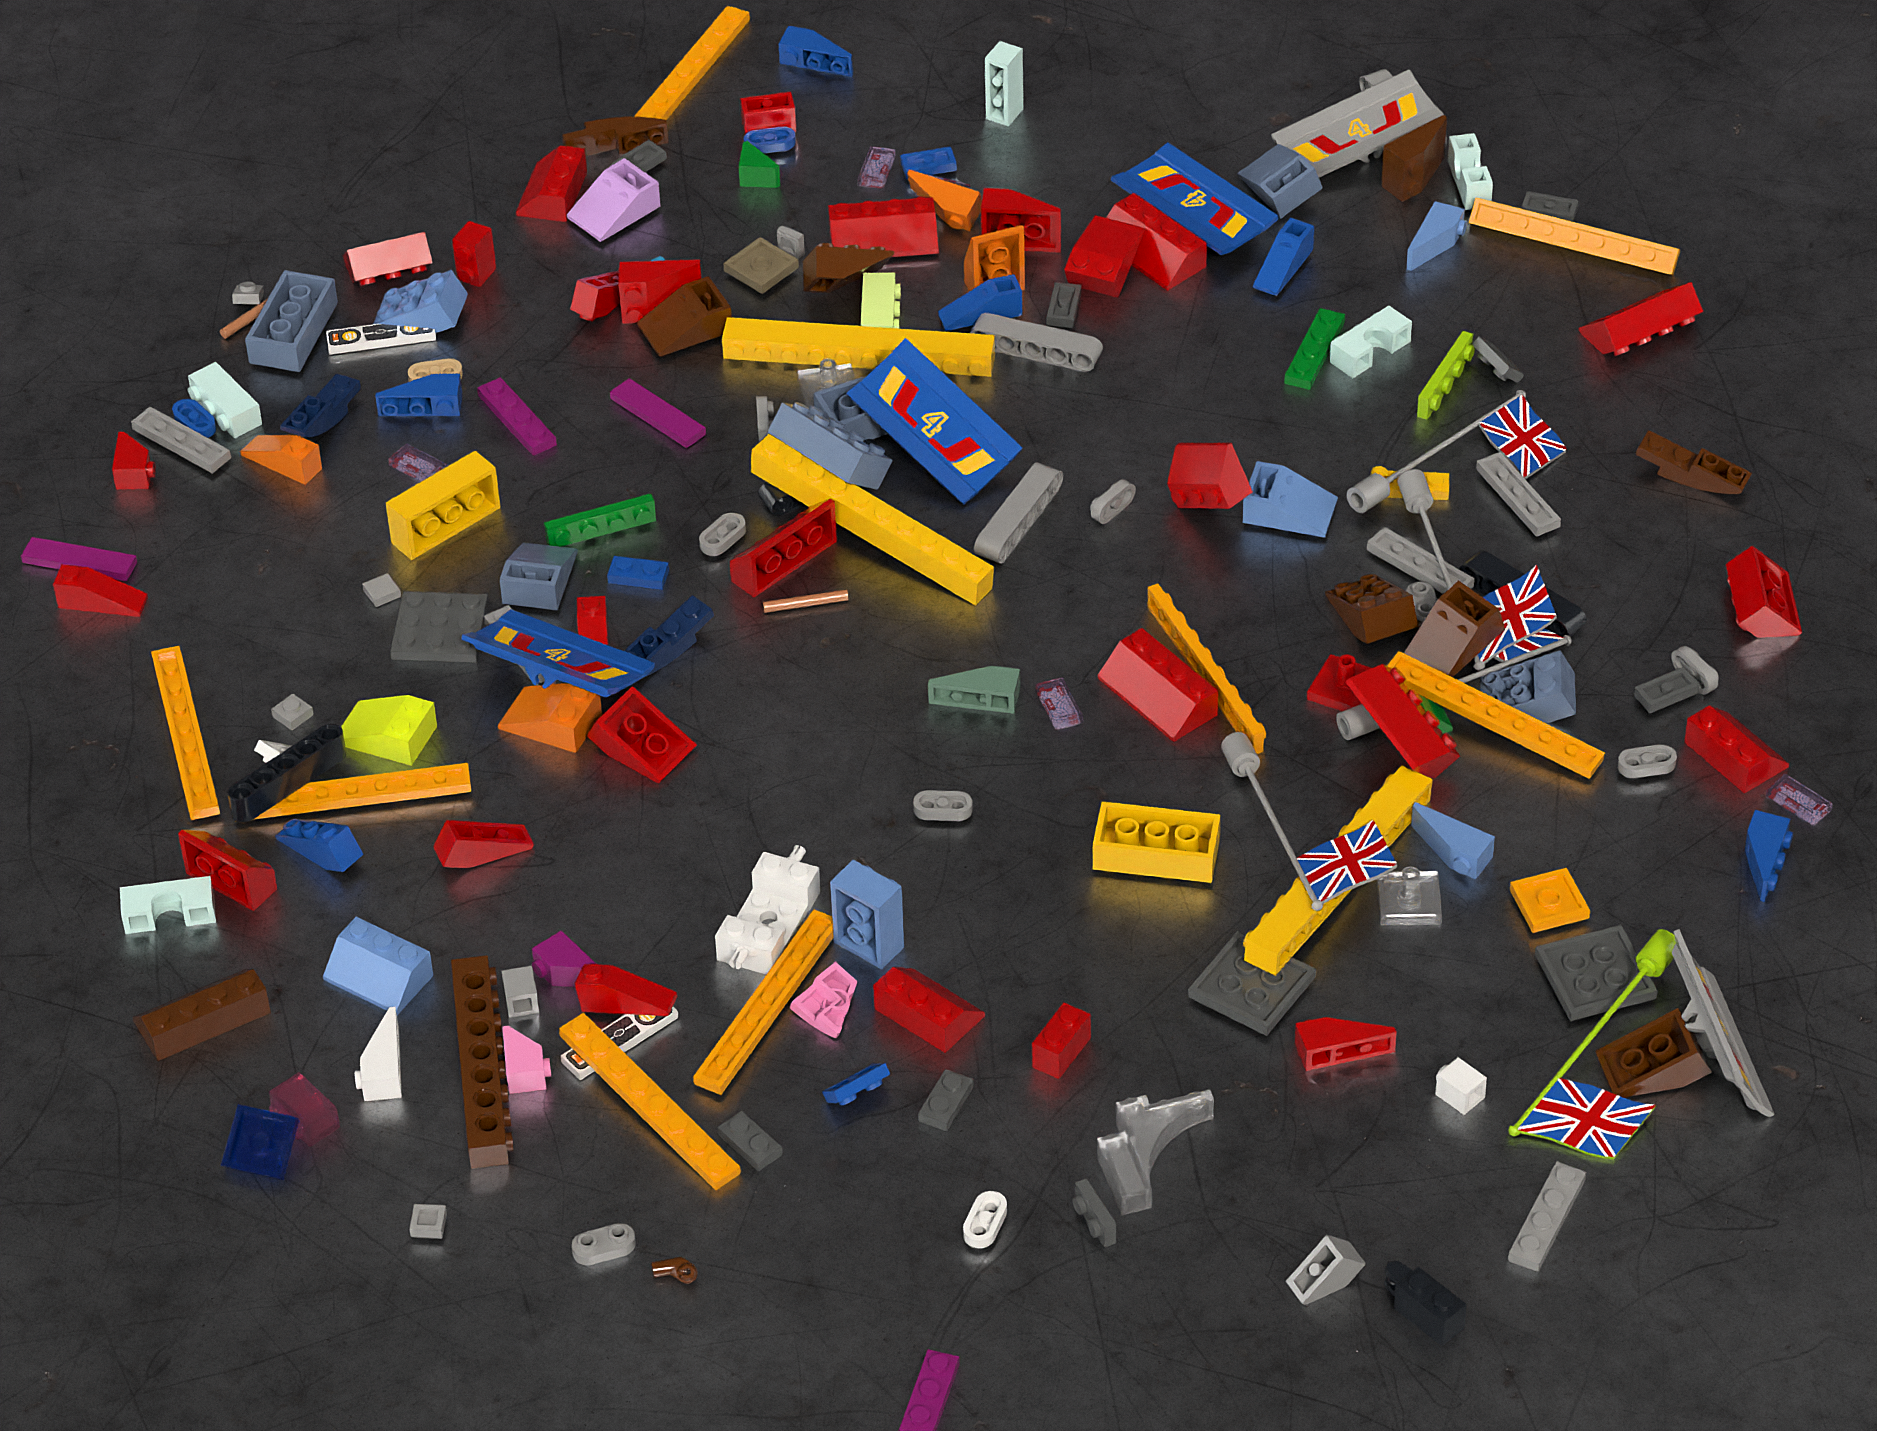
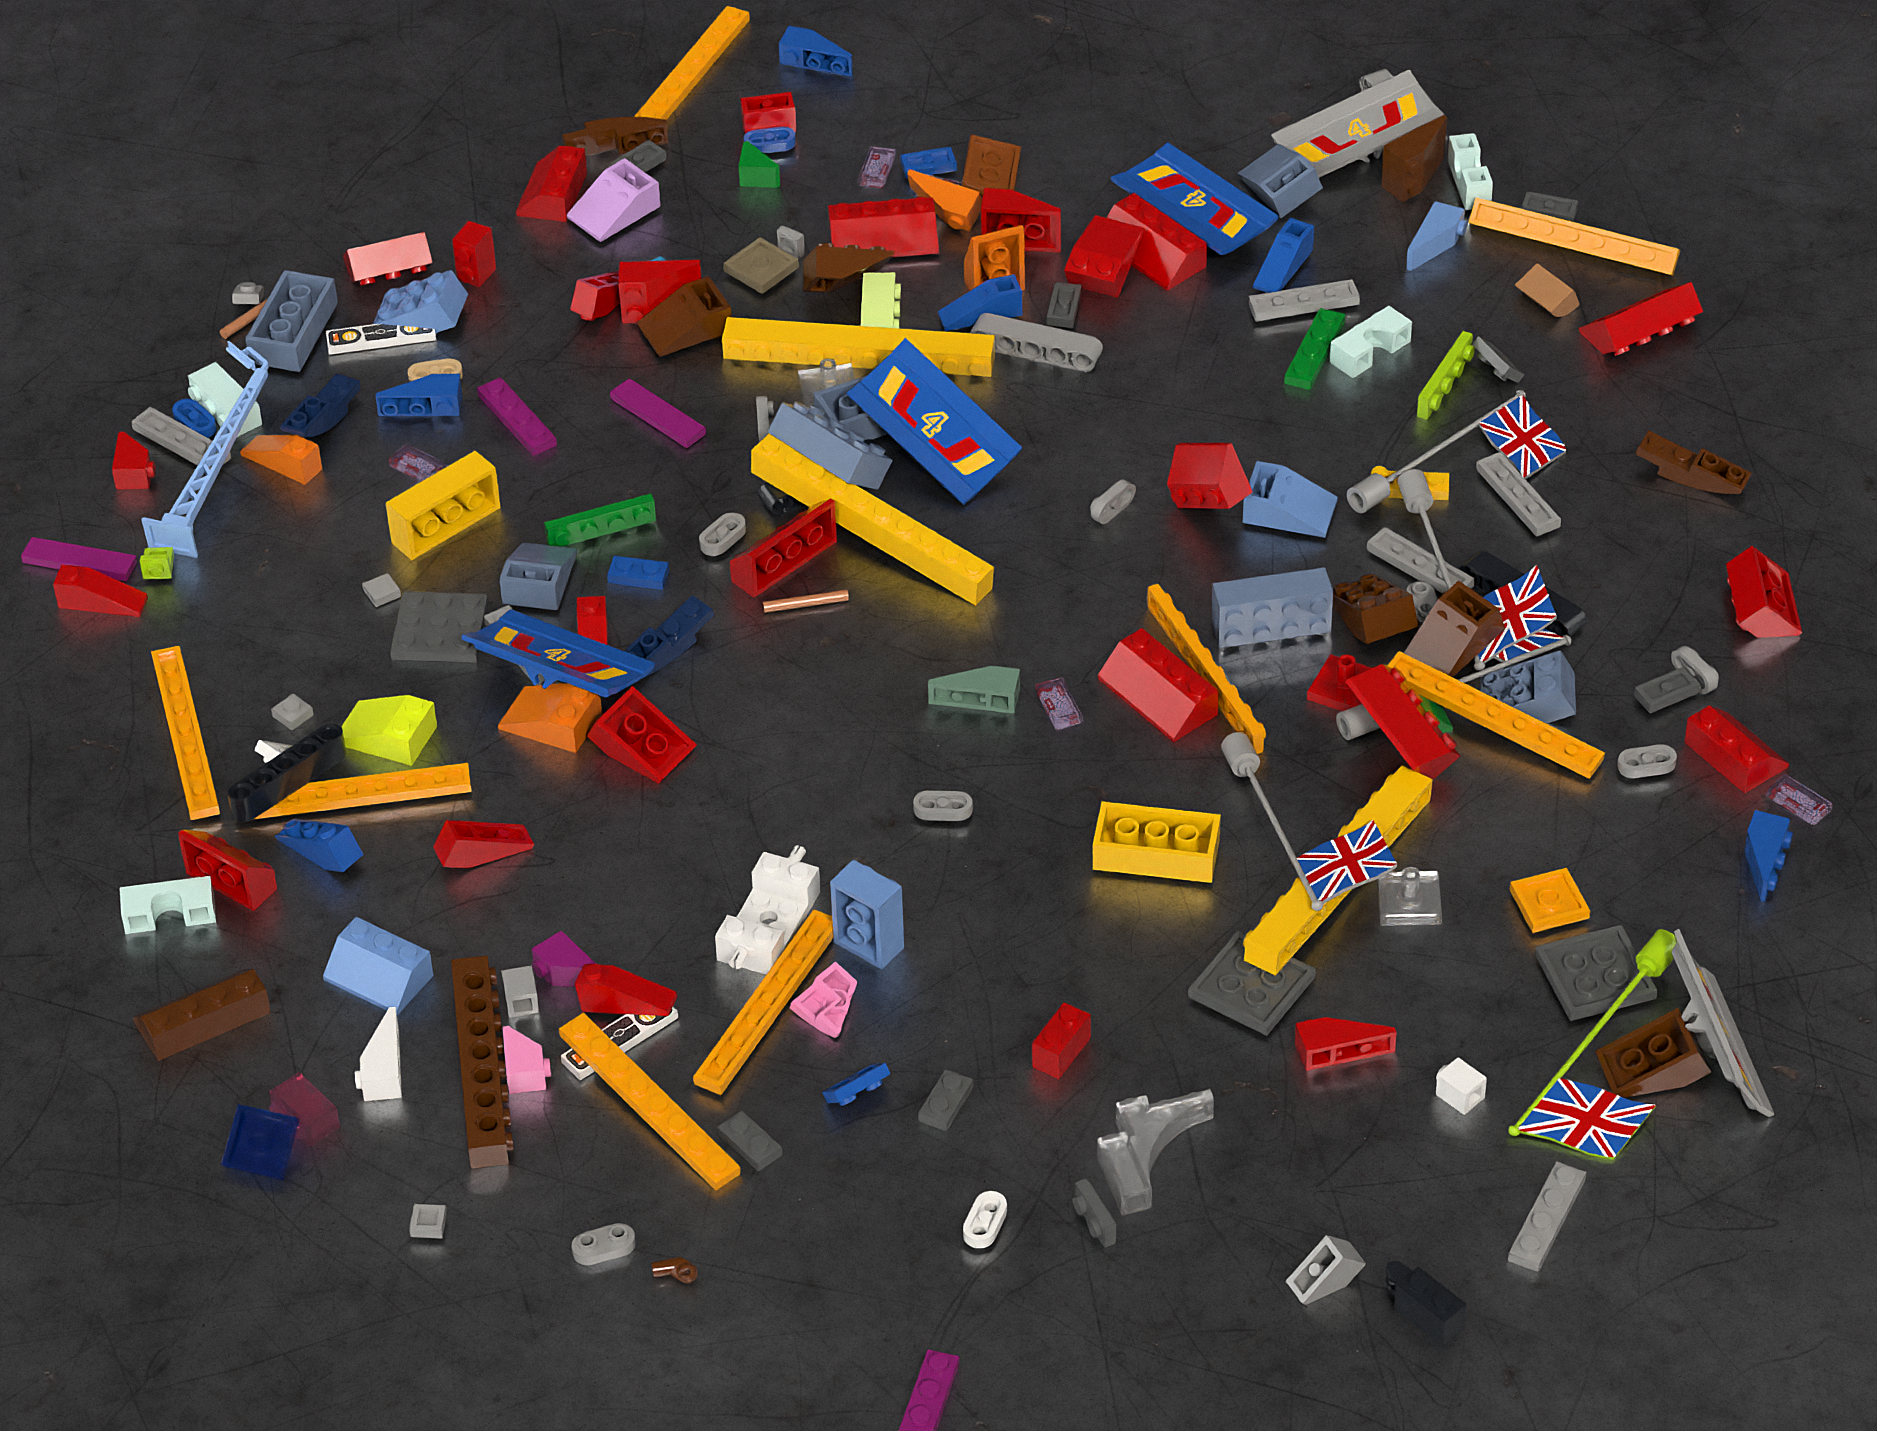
red slope [873,967,985,1053] -> none
light grey beam [974,462,1063,564] -> none
light aqua brick [985,41,1023,127] -> none
medium blue slope [1411,802,1495,880] -> none
none -> lime bracket [140,547,174,579]
none -> light blue piece [142,341,269,558]
none -> dark orange tile [961,134,1021,196]
none -> sand blue brick [1212,567,1333,648]
none -> light grey plate [1249,279,1360,321]
none -> medium nougat brick [1515,263,1580,317]

